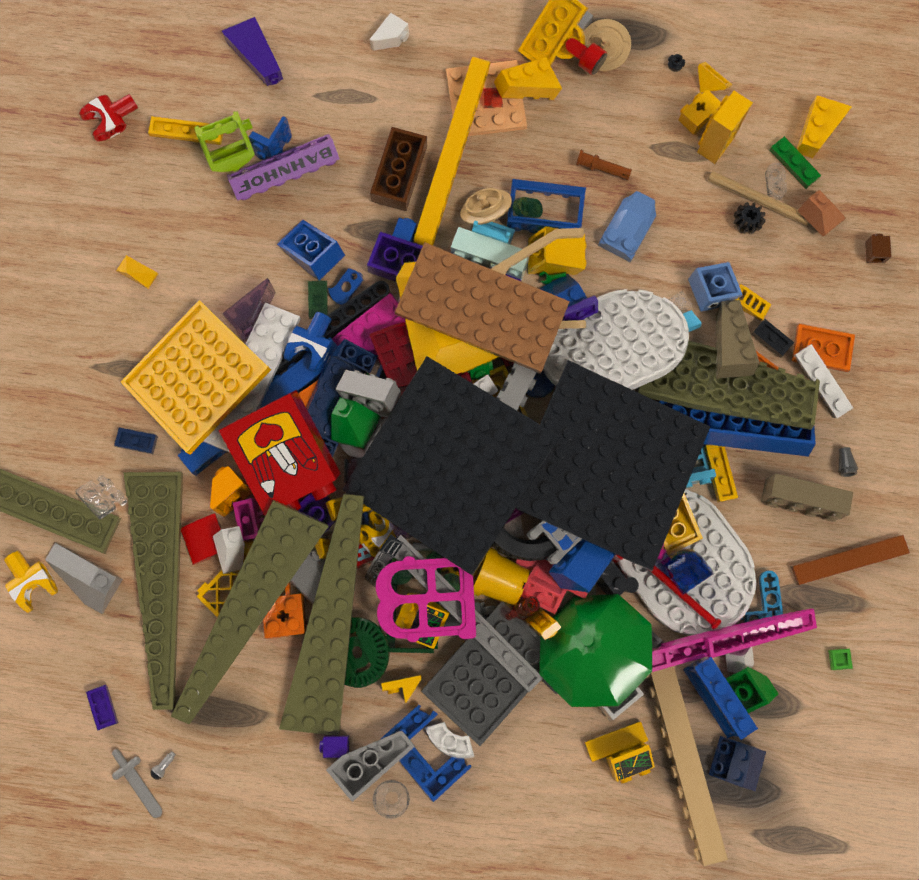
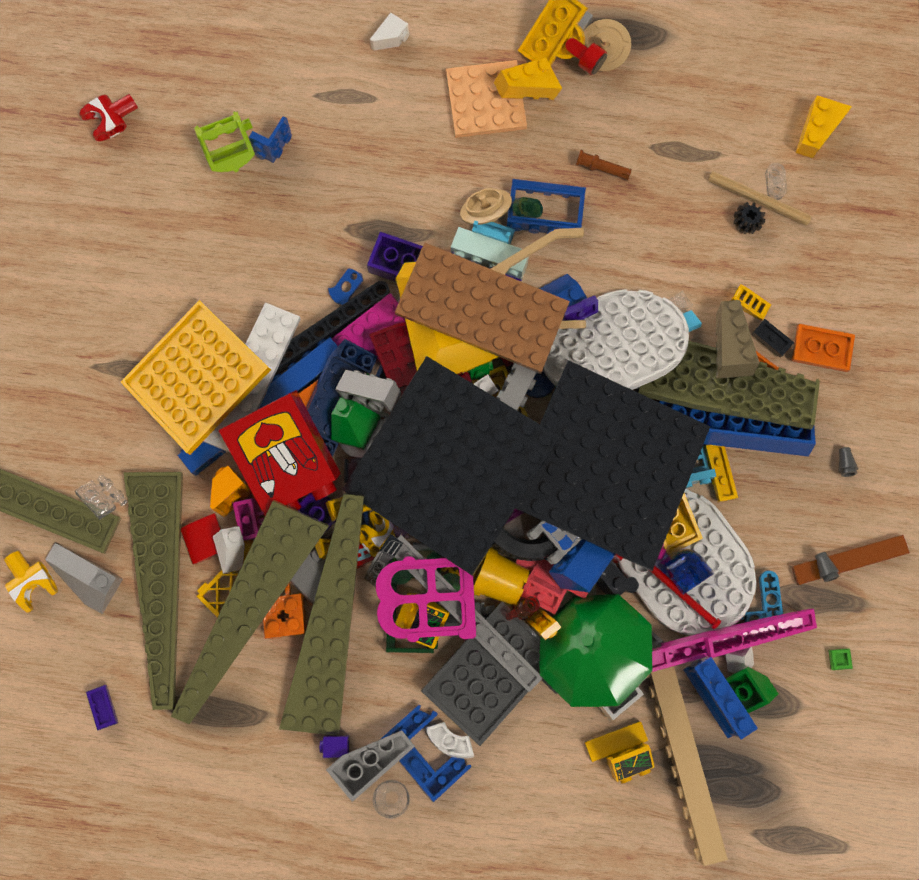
light grey sword [112,749,162,818] -> none
dark blue plate [114,427,158,455] -> none
yellow slope [116,255,158,289] -> none
yellow plate [148,116,223,145] -> none
light grey piece [150,751,176,780] -> none
dark purple slope [222,17,283,86] -> none
slope [222,278,276,341] -> none
medium lavender brick [227,134,340,201] -> none
blue slope [277,220,345,281] -> none
blue connector [284,312,332,372] -> none
clear green plate [308,281,328,319] -> none
dark green piece [345,617,390,688] -> none
reddish brown brick [370,127,428,212] -> none
yellow slope [381,675,422,703] -> none
blue brick [392,218,417,243] -> none
yellow beam [414,57,491,245] -> none
clear red tile [483,88,503,108] -> none
yellow slope [528,226,587,275] -> none
green hand [539,272,566,285] -> none
medium blue slope [598,191,656,262] -> none
black plate [668,54,685,72] -> none
yellow brick [678,89,721,135] -> none
medium blue slope [688,262,743,312] -> none
yellow brick [697,91,753,164] -> none
yellow slope [698,62,732,93] -> none
dark blue slope [709,736,766,791] -> none
dark tan brick [761,473,854,522] -> none
green plate [769,136,821,189] -> none
white plate [794,344,853,418] -> none
nougat slope [798,190,846,237] -> none
reddish brown brick [865,233,891,263] -> none
none -> dark grey cone [815,552,840,583]

